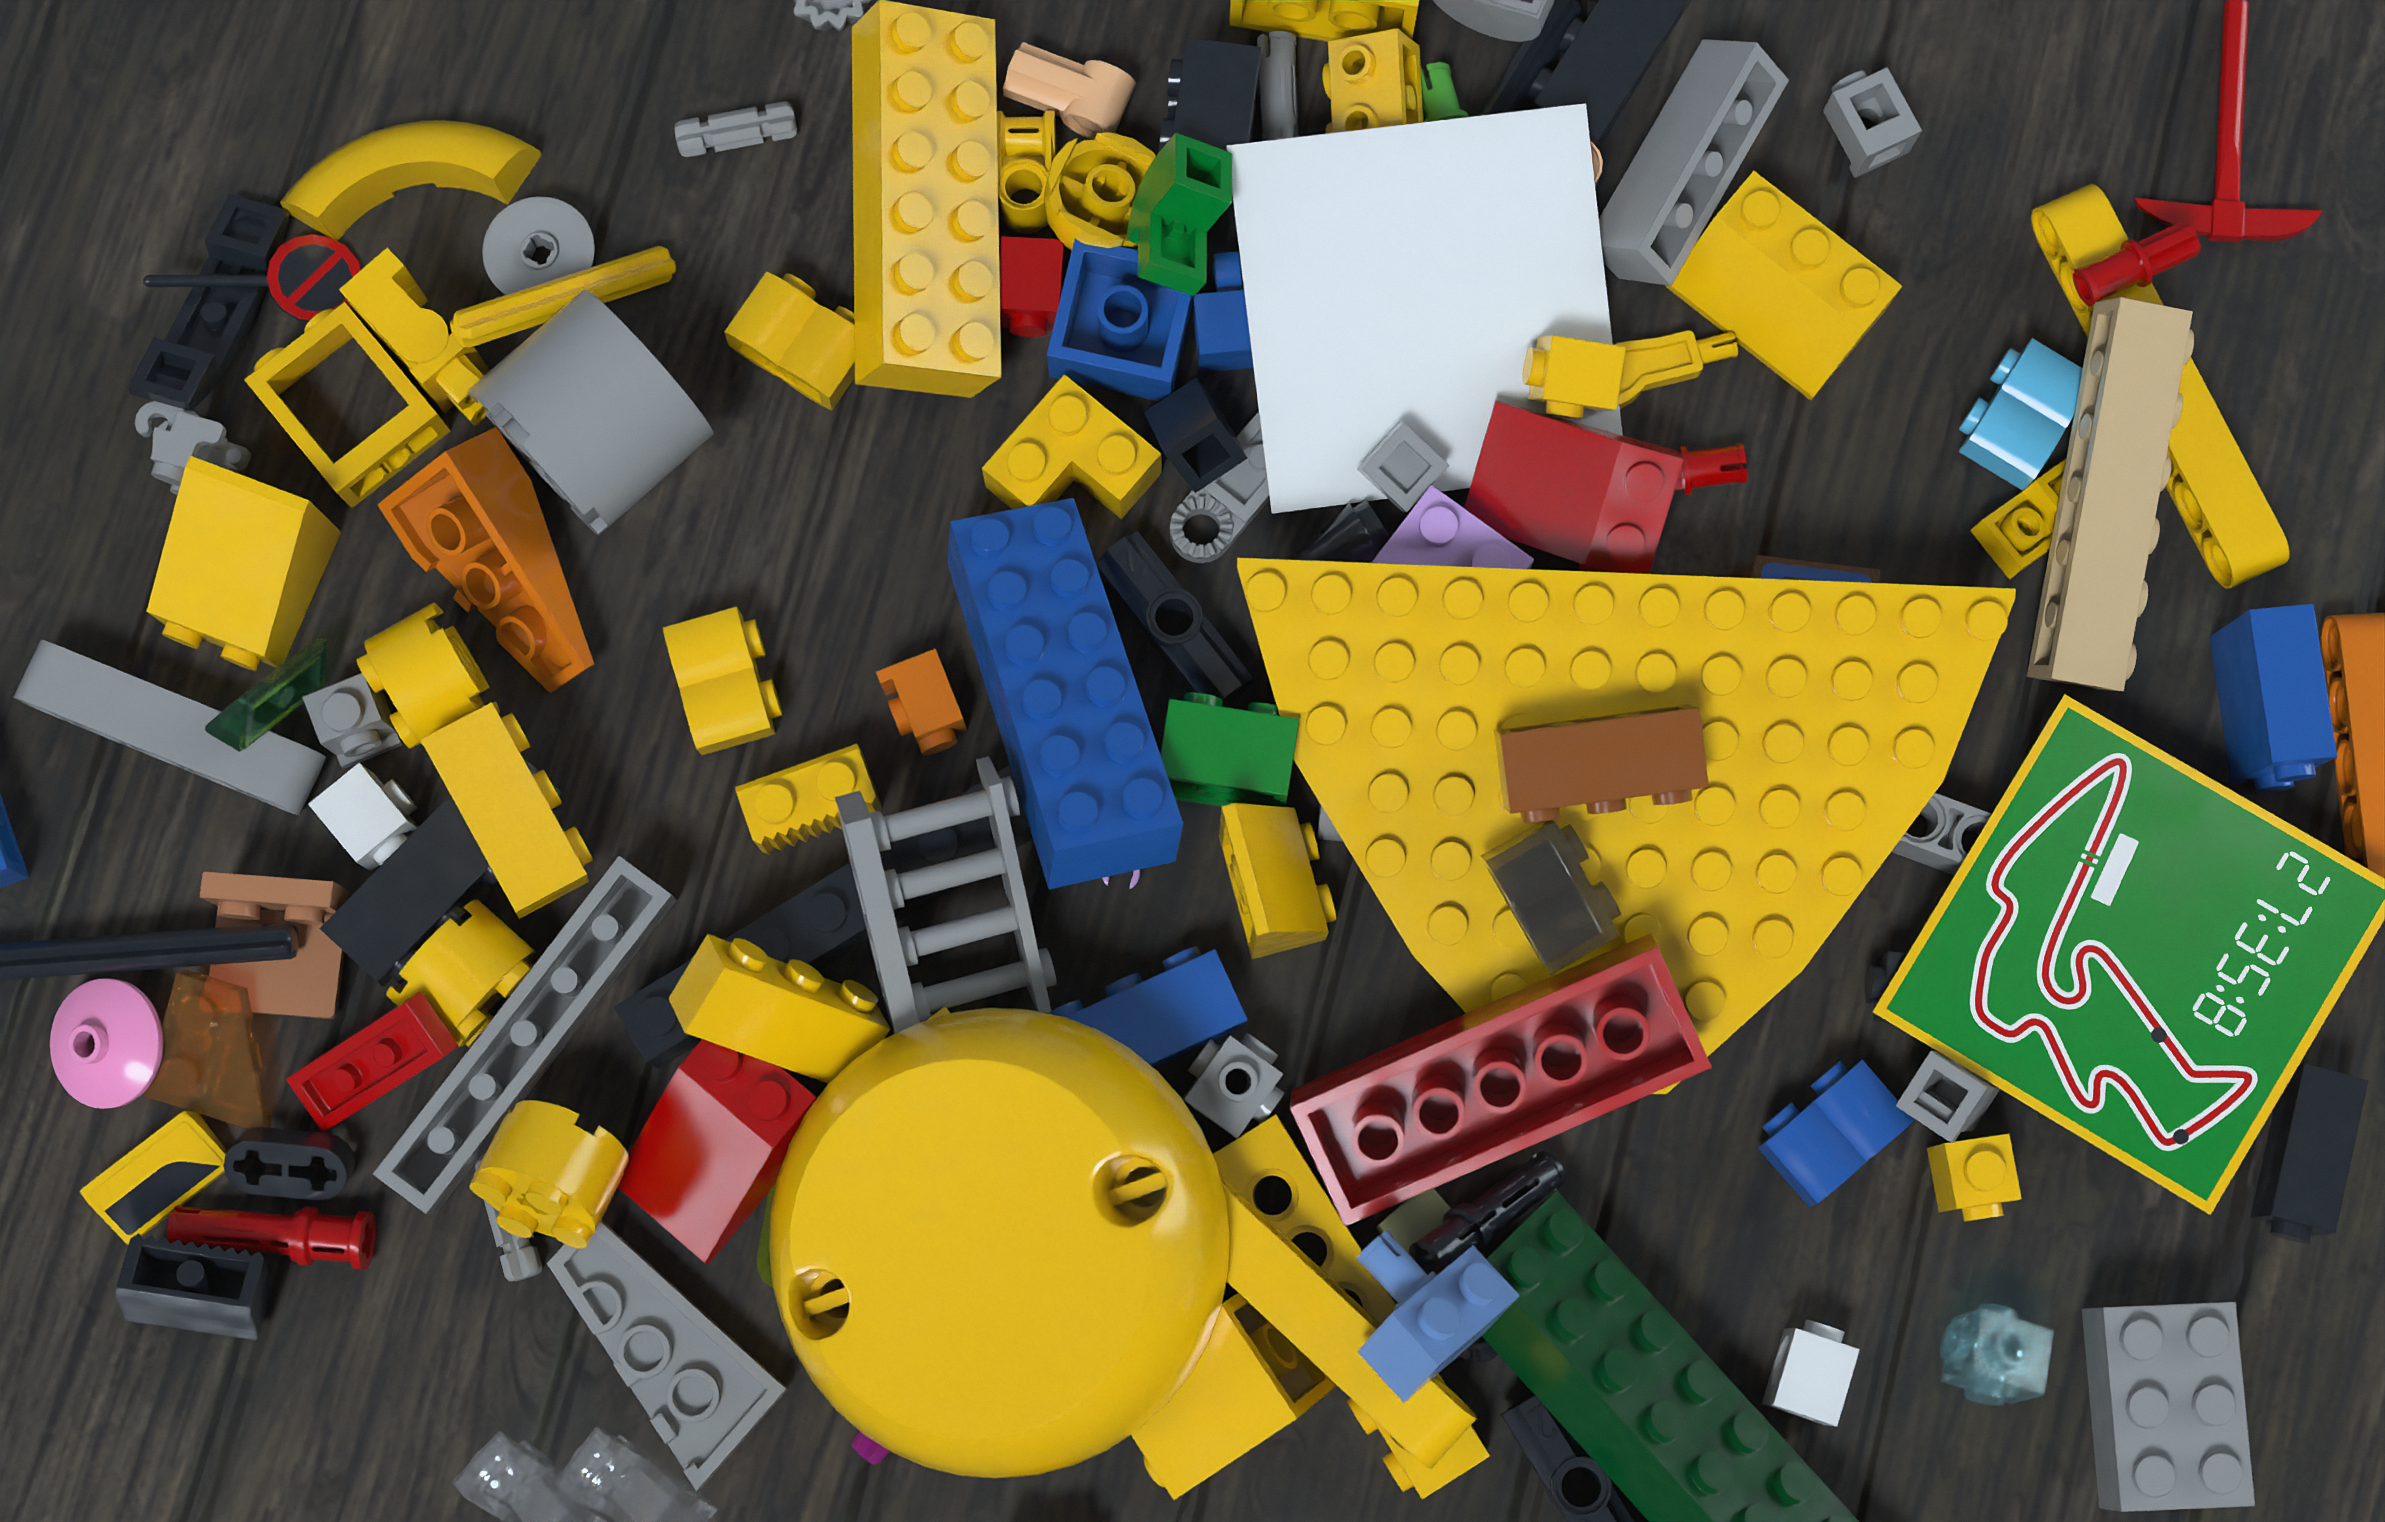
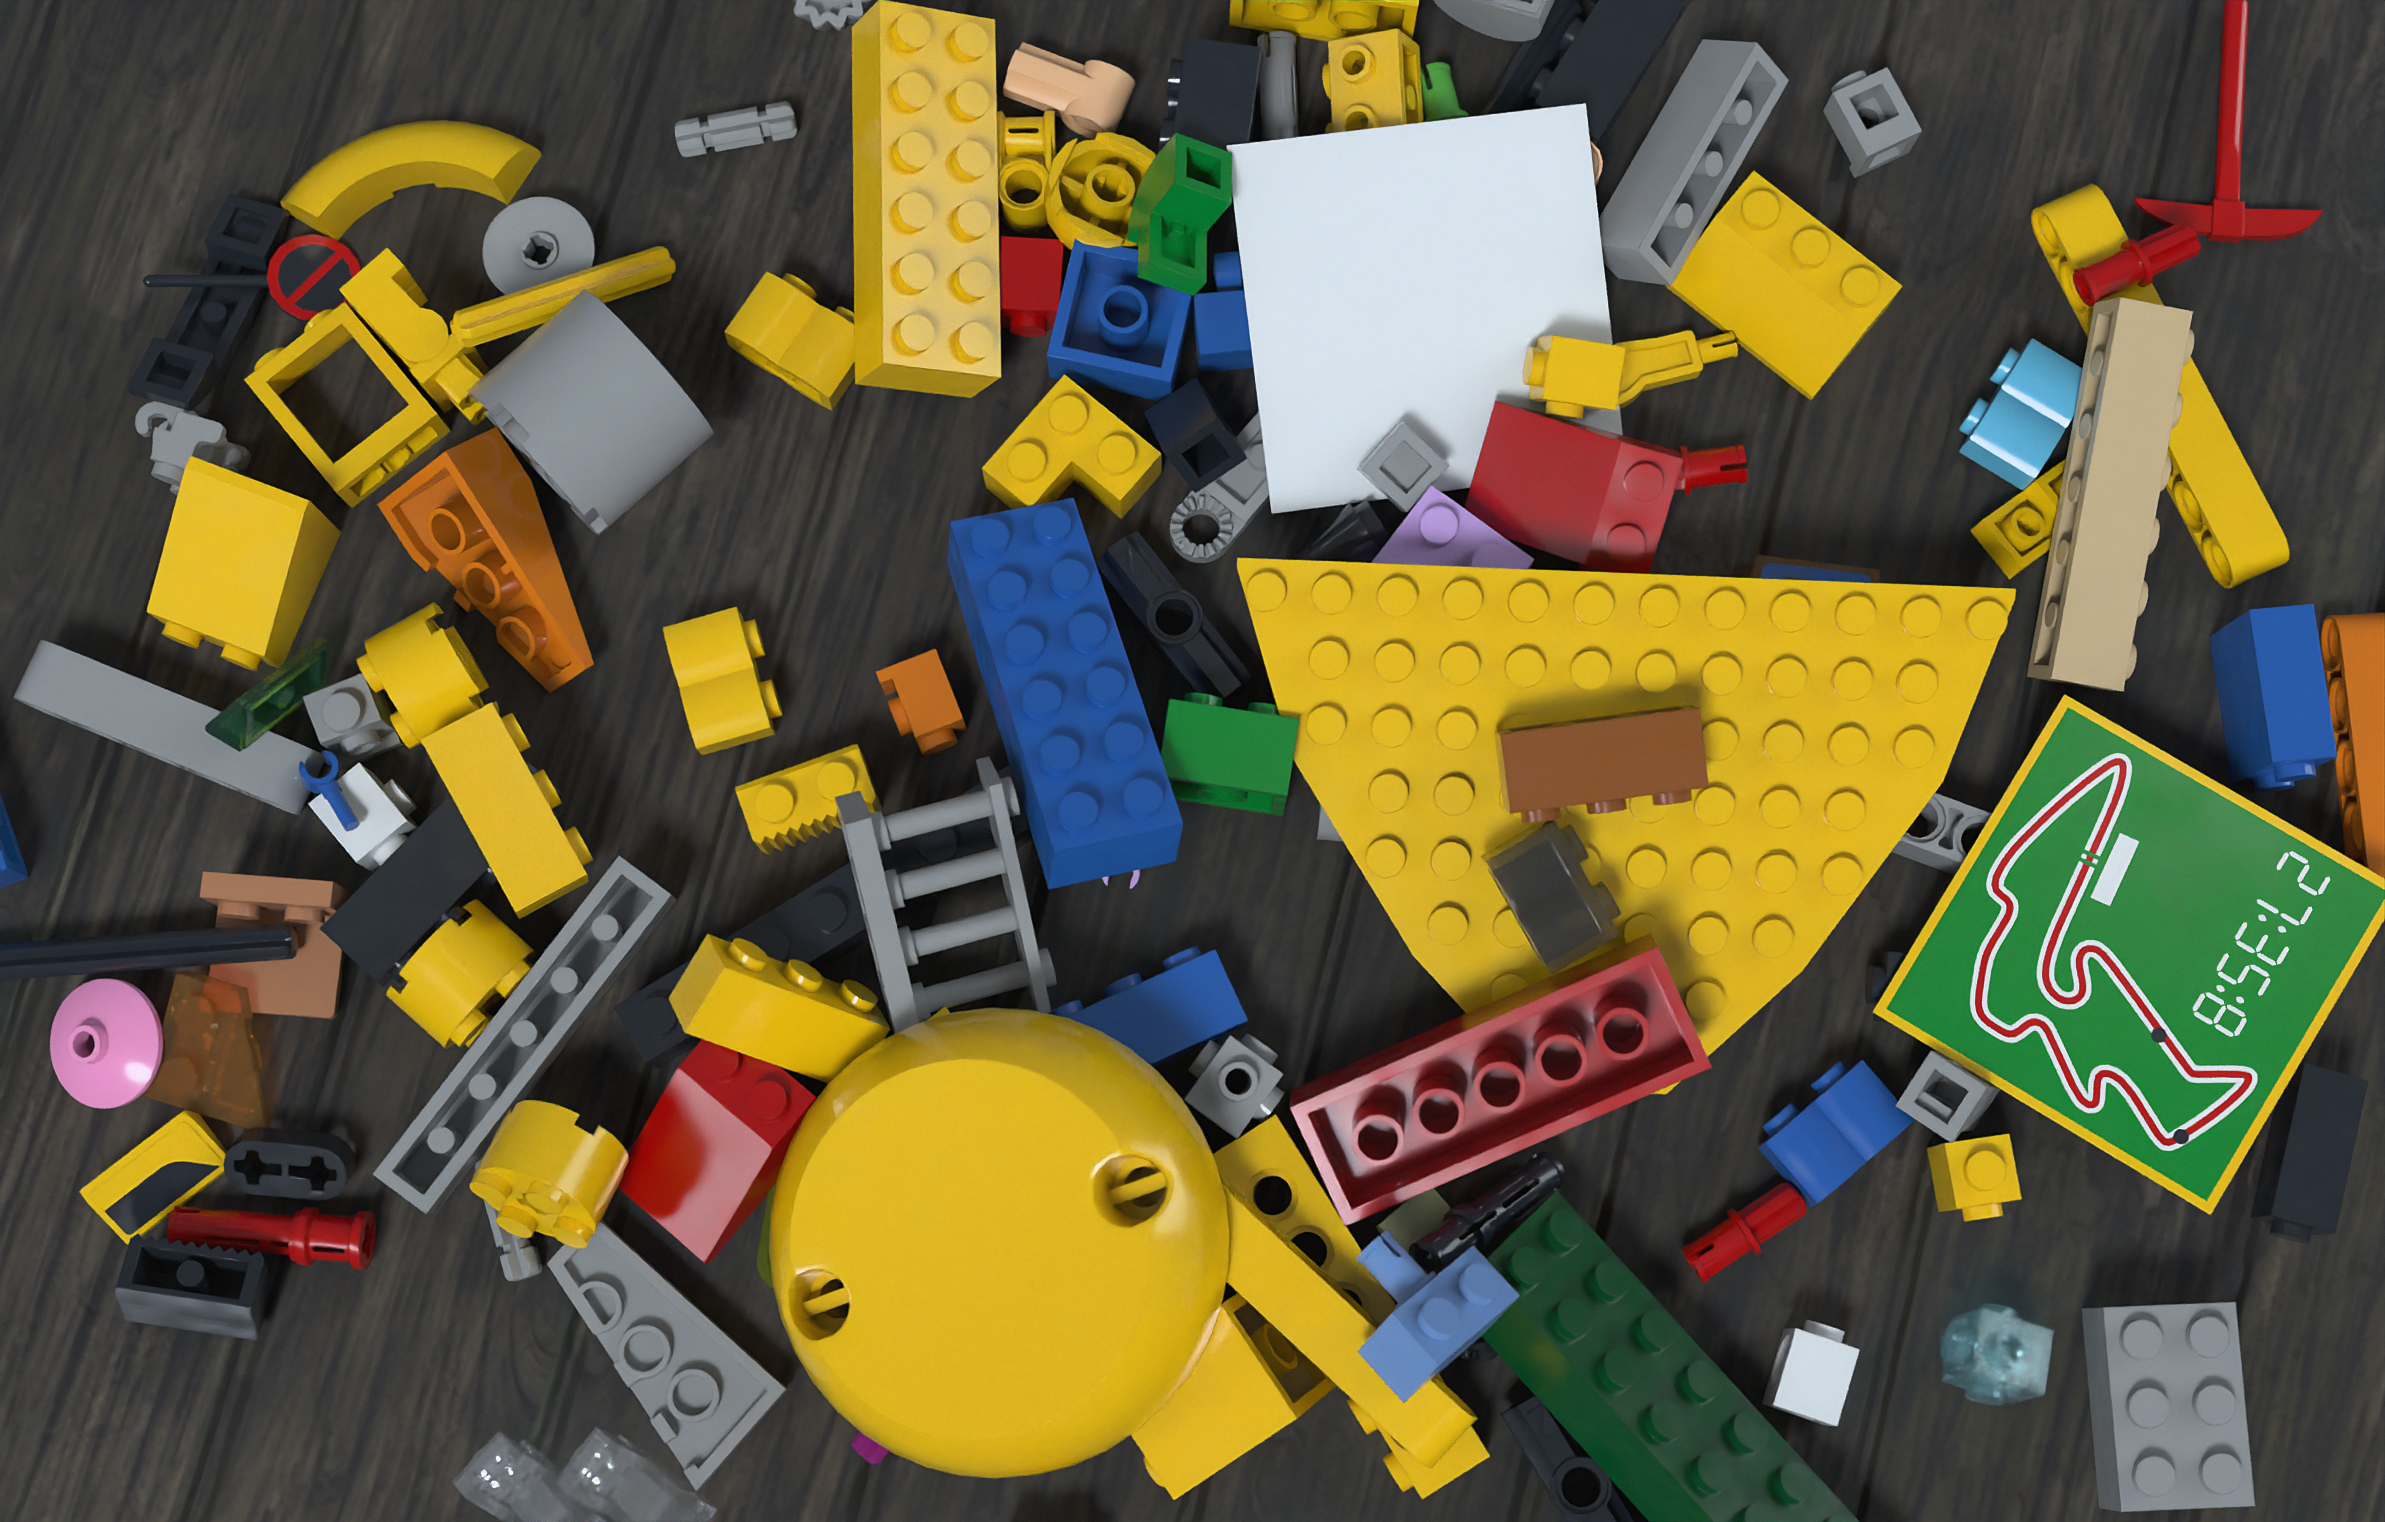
red plate [285,991,459,1132] -> none
yellow slope [1219,803,1336,959] -> none
none -> blue hand [299,750,360,831]
none -> red axle [1680,1182,1808,1284]

